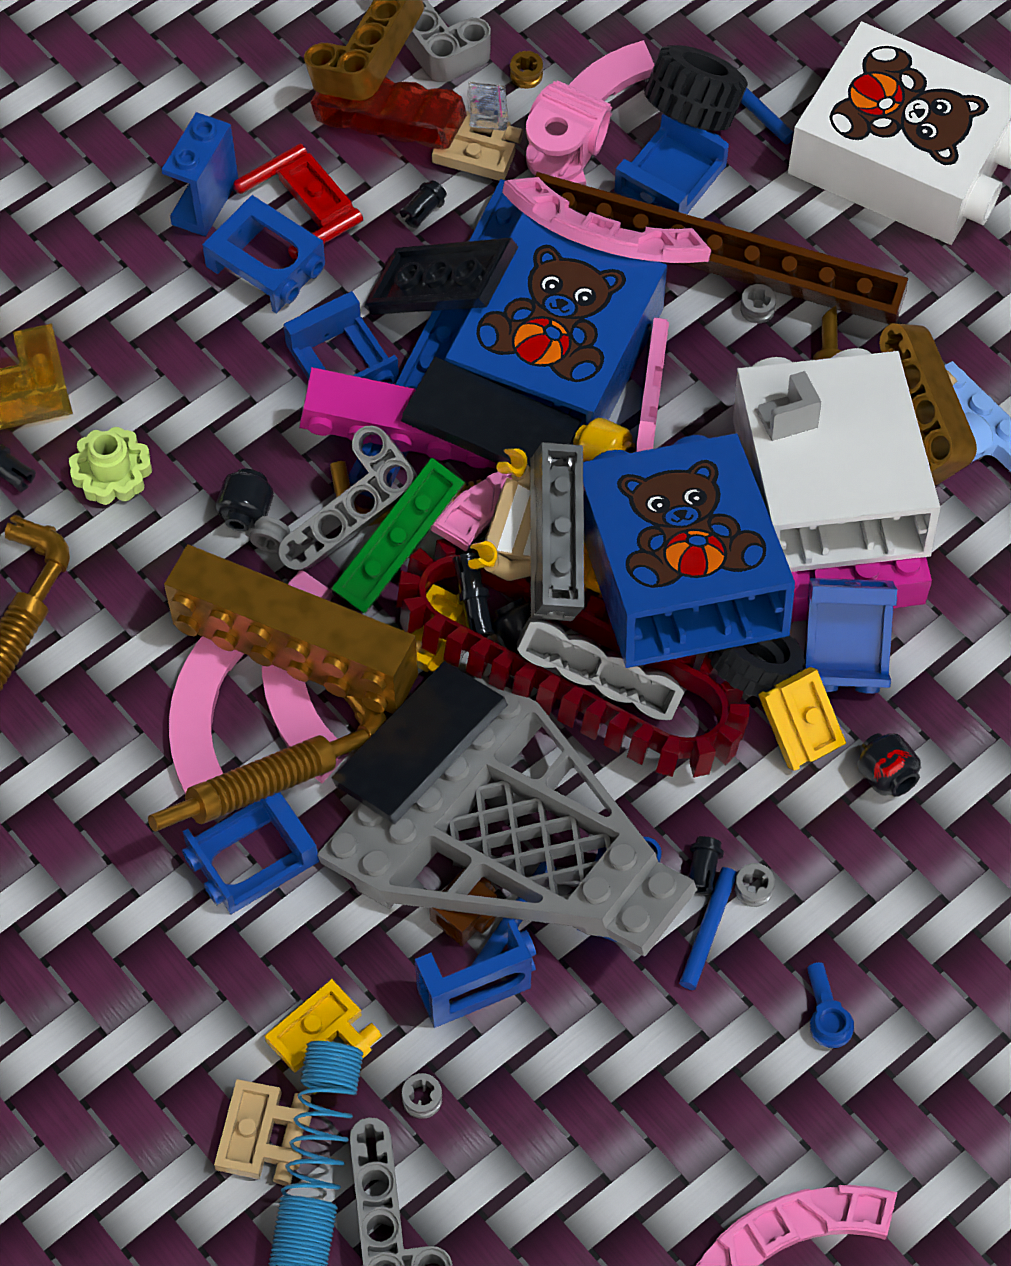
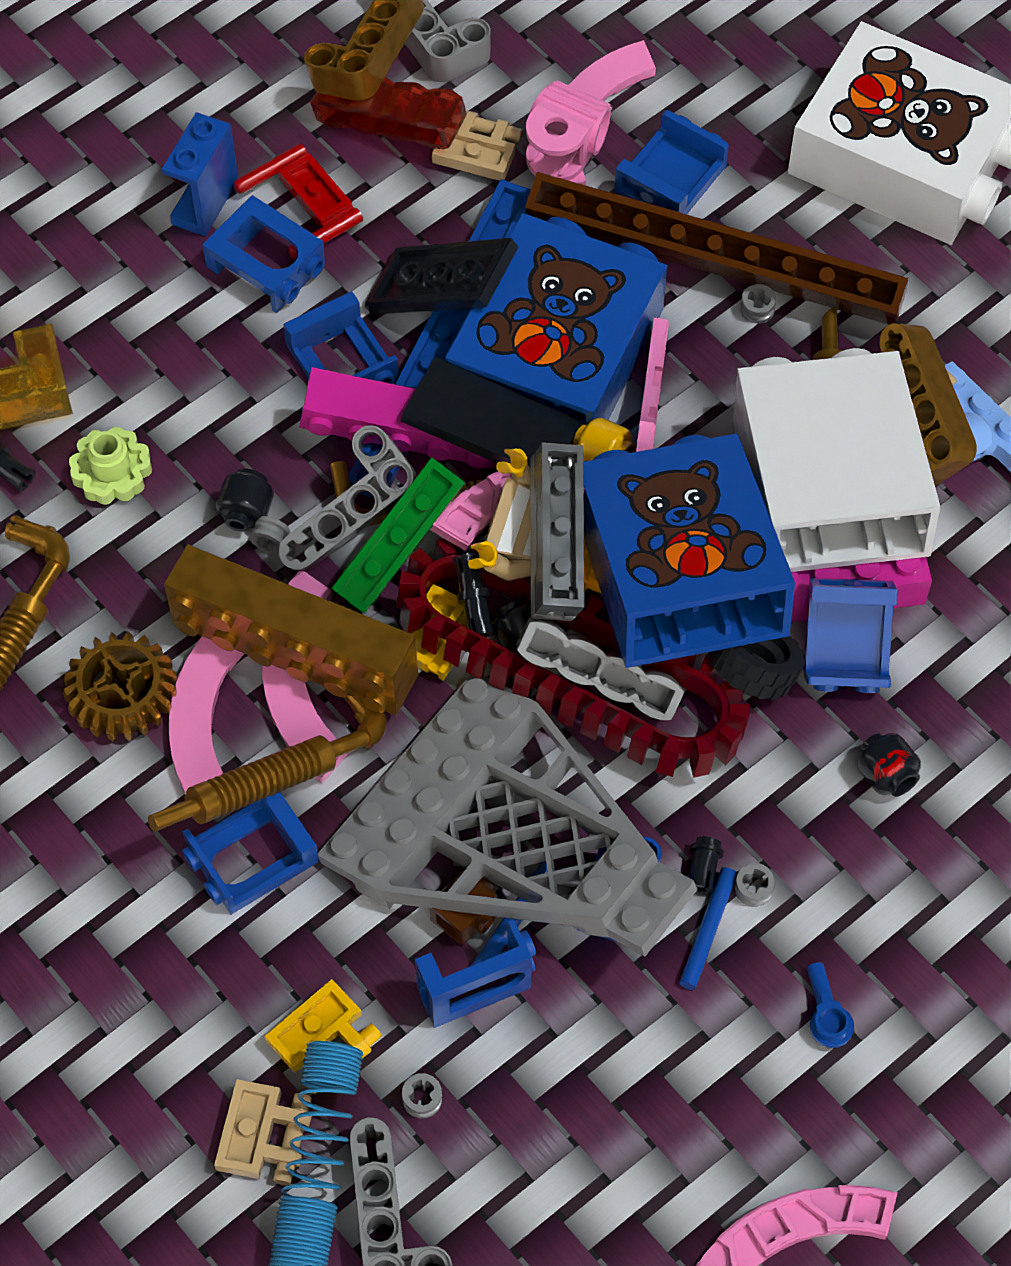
black tile [331,661,508,825] -> none
black pin [400,180,447,228] -> none
clear tile [467,81,508,131] -> none
bright pink tile [502,177,711,263] -> none
pearl gold bush [510,51,543,89] -> none
black tyre [644,45,748,131] -> none
blue bar [741,88,794,144] -> none
light grey panel [757,371,822,441] -> none
yellow plate [758,667,846,771] -> none
none -> pearl gold gear [63,631,177,742]

